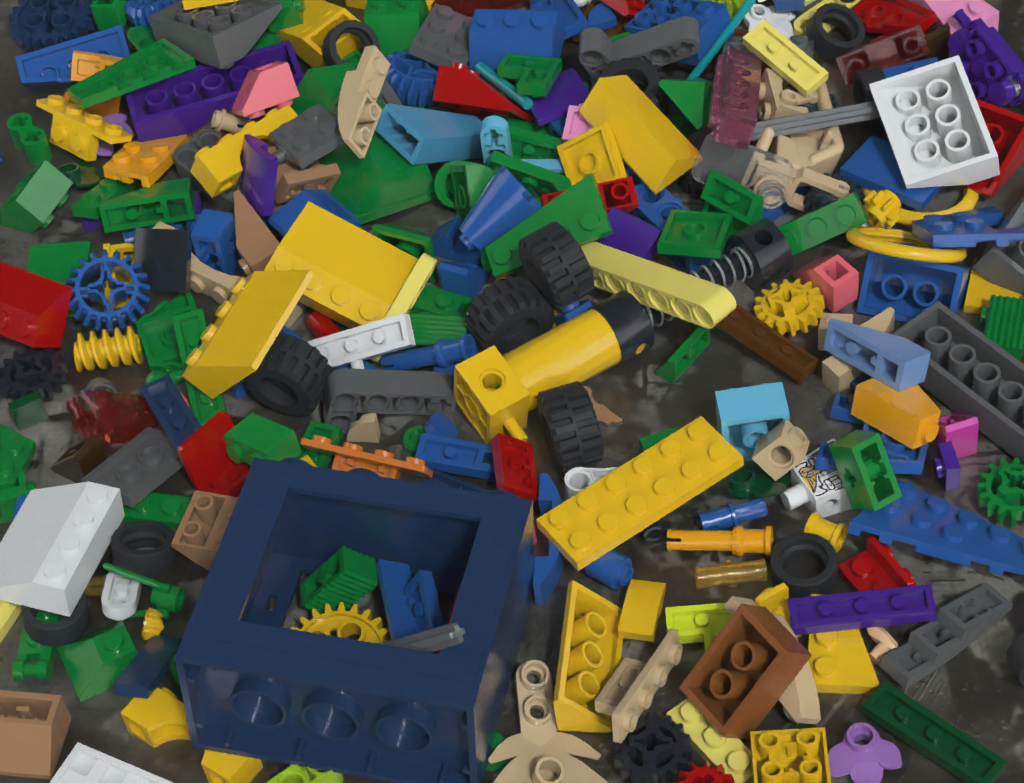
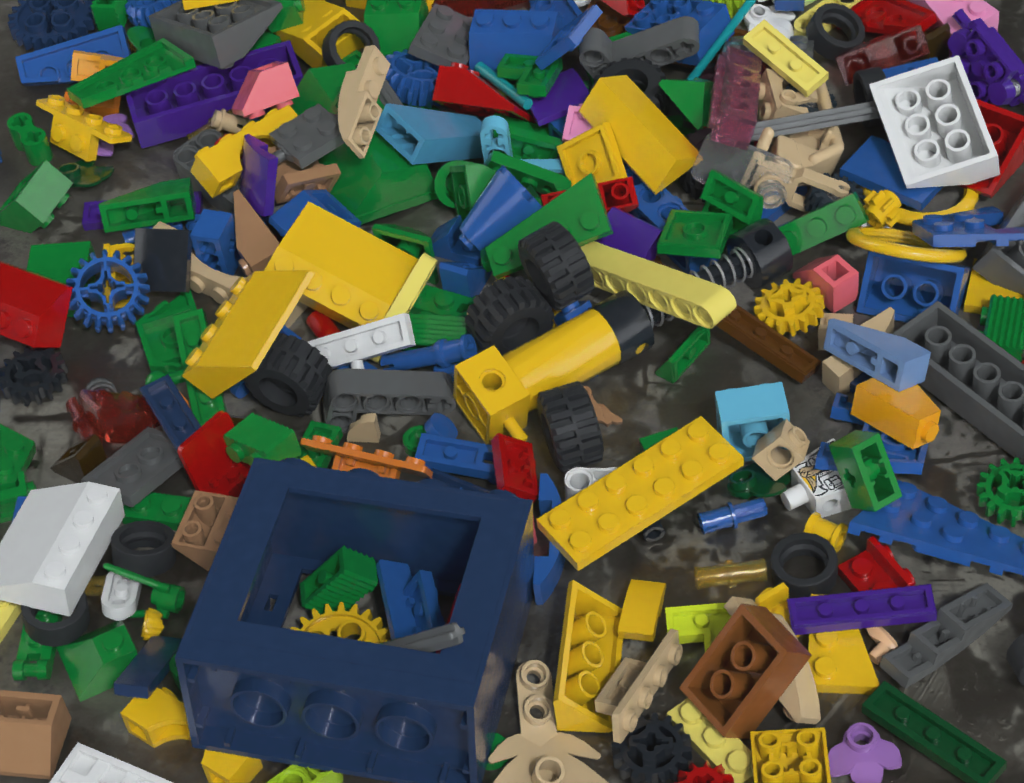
dark green tile [8,391,49,431] -> none
green plate [71,178,142,220] -> none
yellow piece [74,325,143,372] -> none
light orange wing [103,134,190,188] -> none
blue brick [584,549,634,590] -> none
blue tile [588,2,617,30] -> none
light orange pin [667,525,774,557] -> none
dark purple plate [932,441,961,491] -> none
dark pink slope [933,412,979,459] -> none
none -> blue plate [535,5,603,70]

